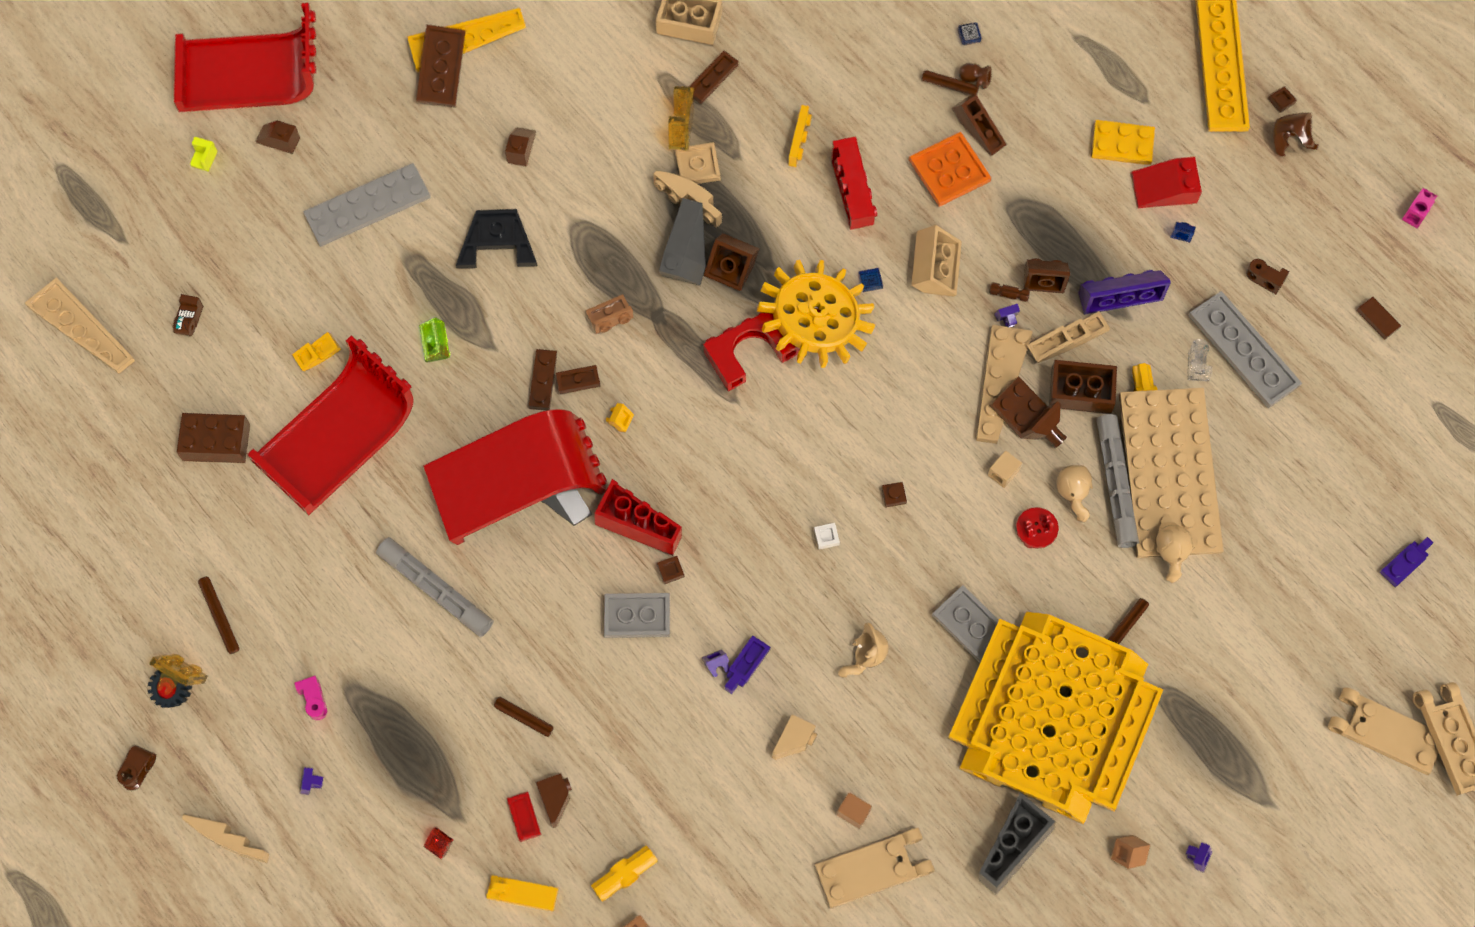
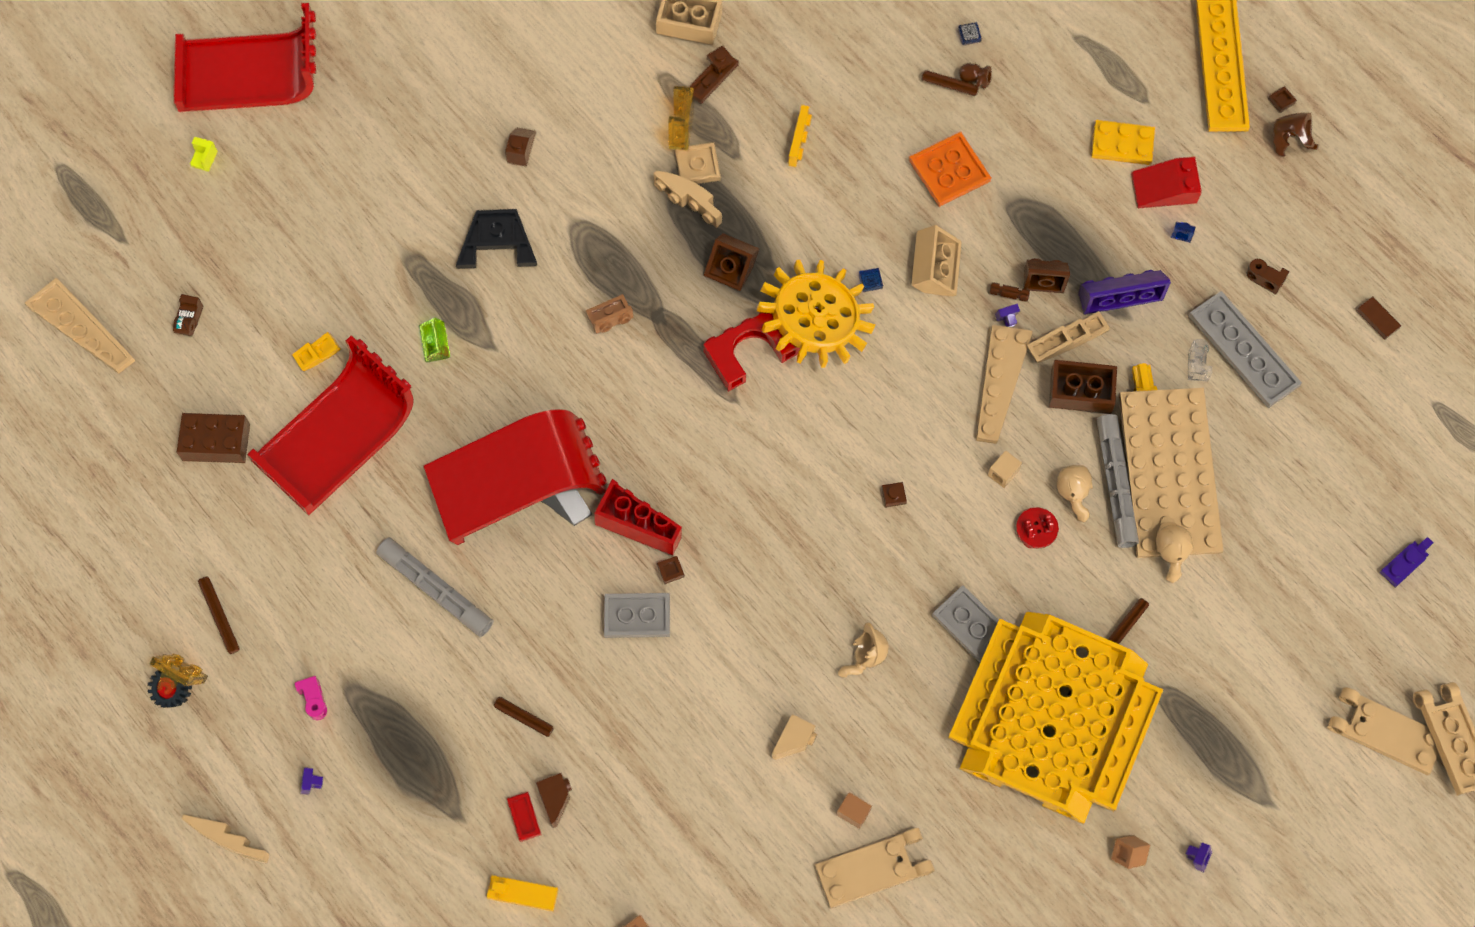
reddish brown piece [117,745,156,791] -> none
reddish brown slope [256,120,300,154] -> none
light grey plate [303,163,431,247] -> none
yellow wing [407,8,526,72] -> none
reddish brown plate [416,24,466,108] -> none
clear red plate [423,827,453,859] -> none
reddish brown plate [529,349,557,411] -> none
reddish brown plate [556,365,601,395] -> none
yellow piece [591,845,658,902] -> none
yellow tile [606,403,634,432] -> none
dark grey wedge [659,198,706,286] -> none
tile [702,649,729,677] -> none
dark purple hinge [724,636,771,695] -> none
white plate [814,523,840,550] -> none
red wedge [831,136,877,230] -> none
reddish brown slope [952,94,1007,156] -> none
dark grey wedge [979,792,1056,895] -> none
reddish brown plate [989,376,1067,448] -> none
dark pink leg [1402,188,1438,229] -> none
none -> reddish brown plate [707,45,734,73]

